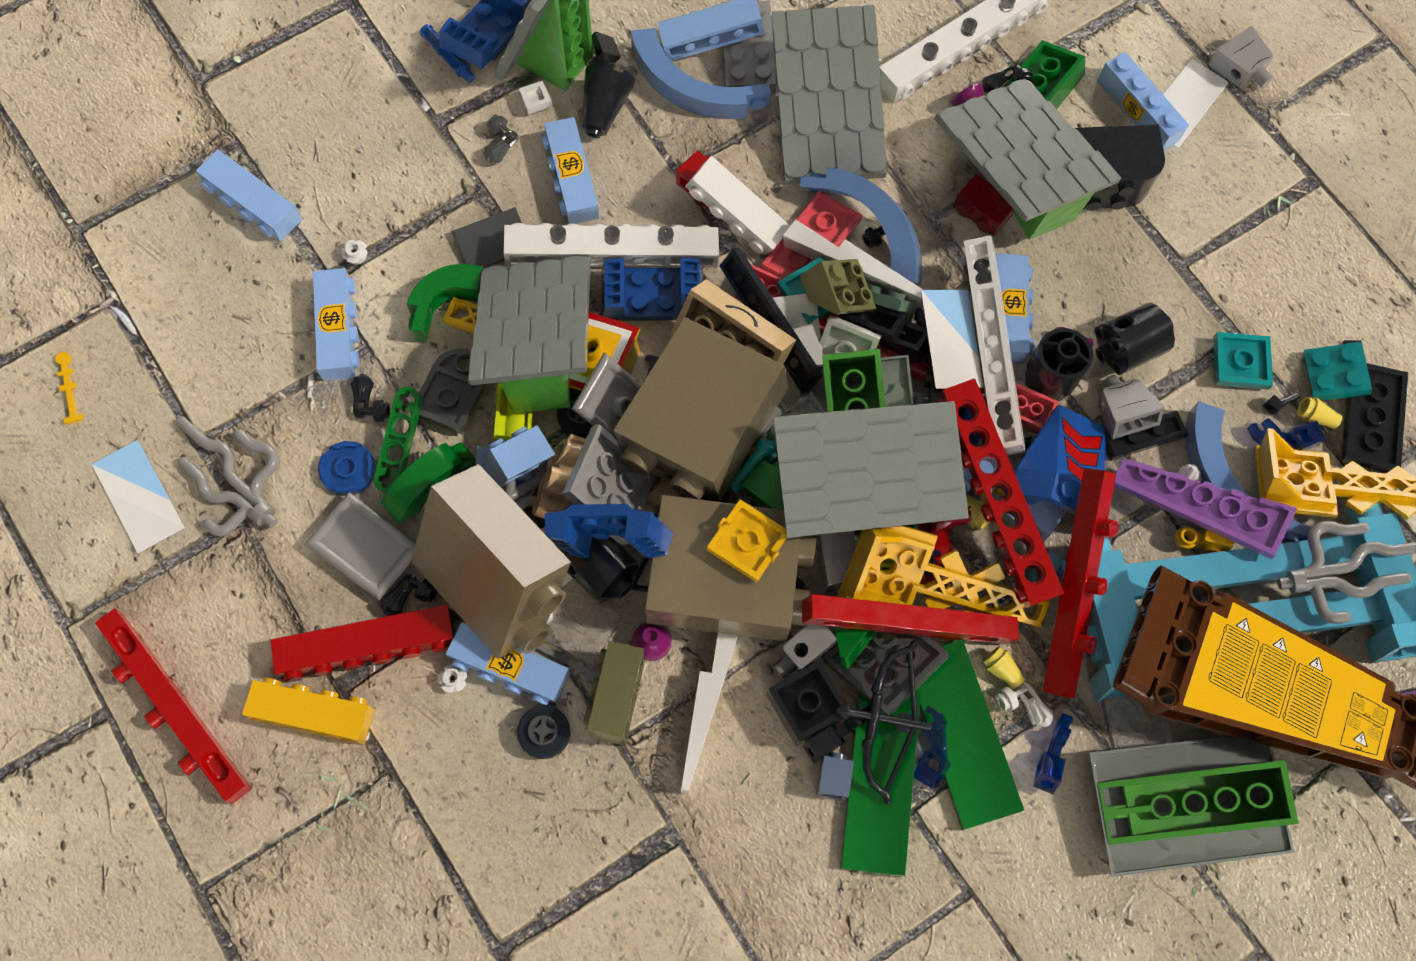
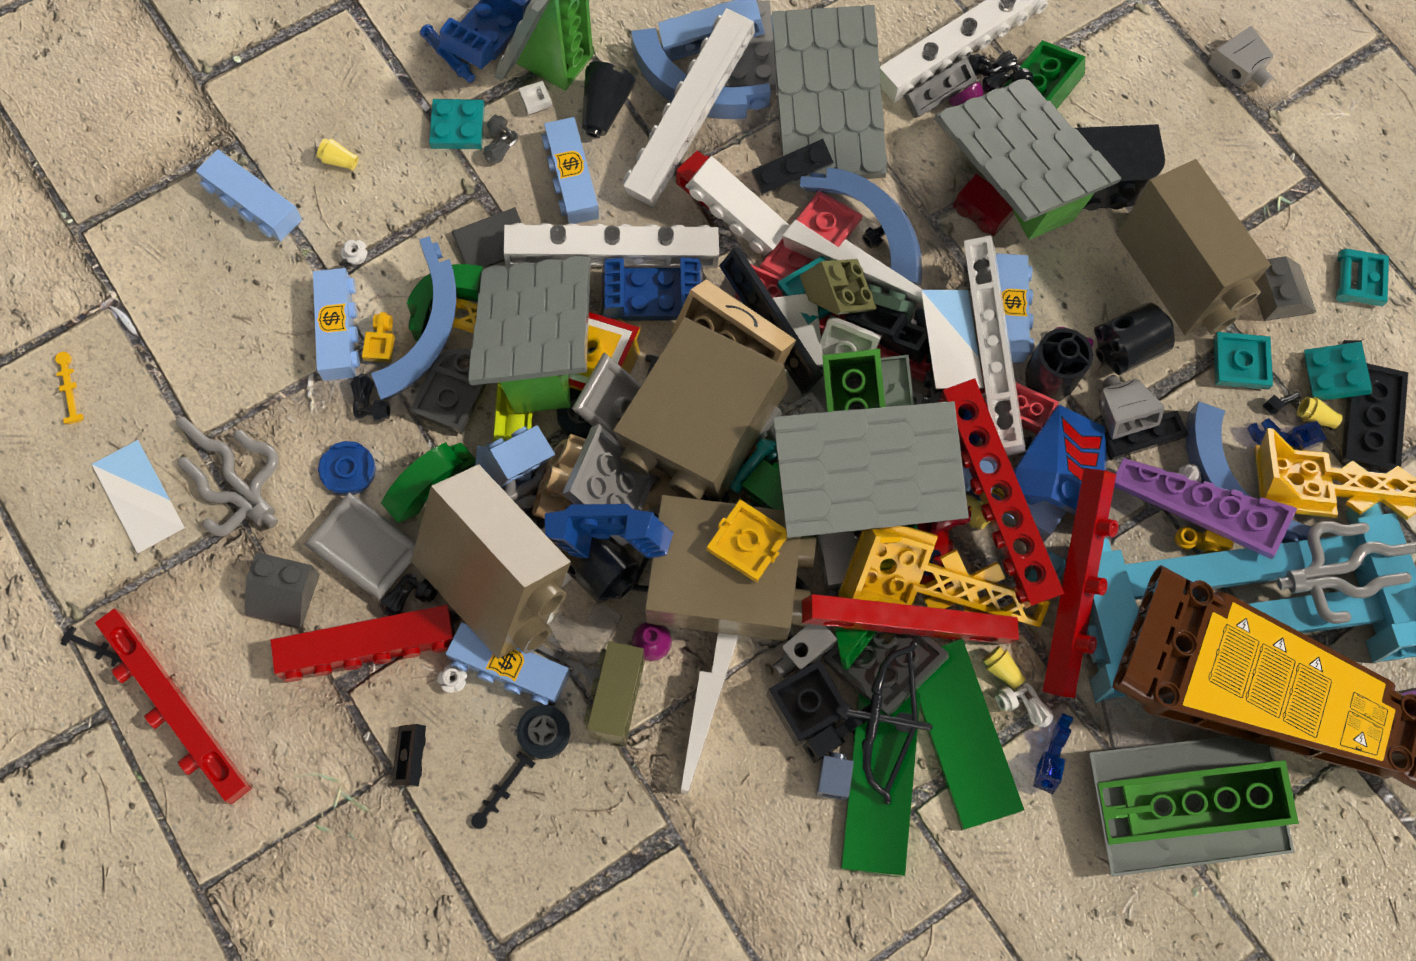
yellow brick [242,677,375,745] -> none
green beam [374,386,423,493] -> none
black tile [592,31,621,63] -> none
piece [914,706,951,788] -> none
light blue brick [1097,52,1189,151] -> none
white sticker [1163,59,1229,147] -> none
none -> black piece [60,626,123,667]
none -> dark grey slope [244,552,320,629]
none -> light yellow cone [317,139,359,171]
none -> yellow plate [362,312,395,363]
none -> medium blue arch [371,236,456,400]
none -> black plate [391,724,426,788]
none -> teal plate [429,99,485,149]
none -> black piece [471,751,536,829]
none -> white piece [623,8,755,208]
none -> black plate [751,139,834,196]
none -> dark grey plate [903,57,977,118]
none -> black piece [968,50,1017,76]
none -> dark tan brick [1117,159,1271,335]
none -> dark grey slope [1255,256,1316,321]
none -> teal plate [1336,249,1389,307]

